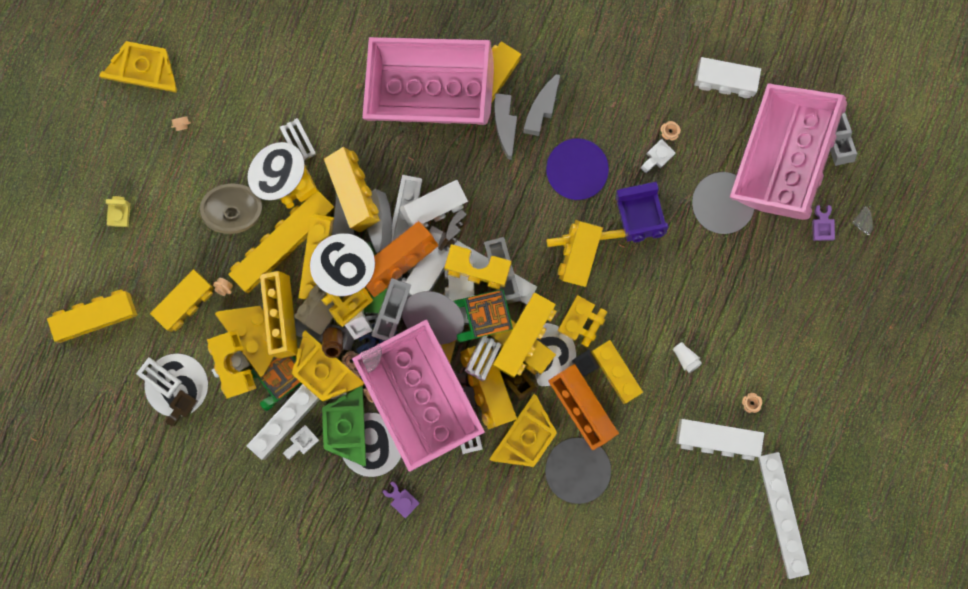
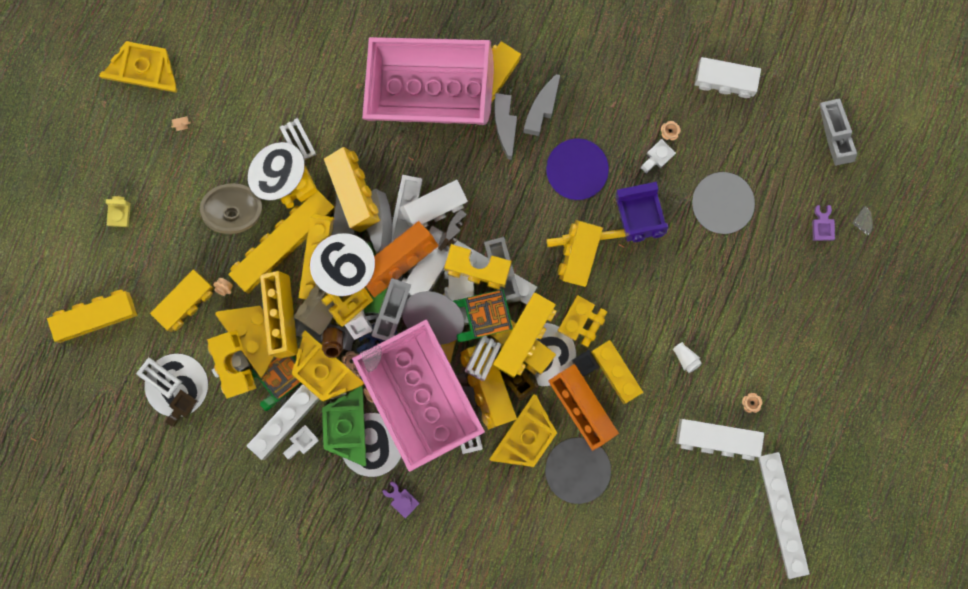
bright pink container [730,84,847,220] -> none

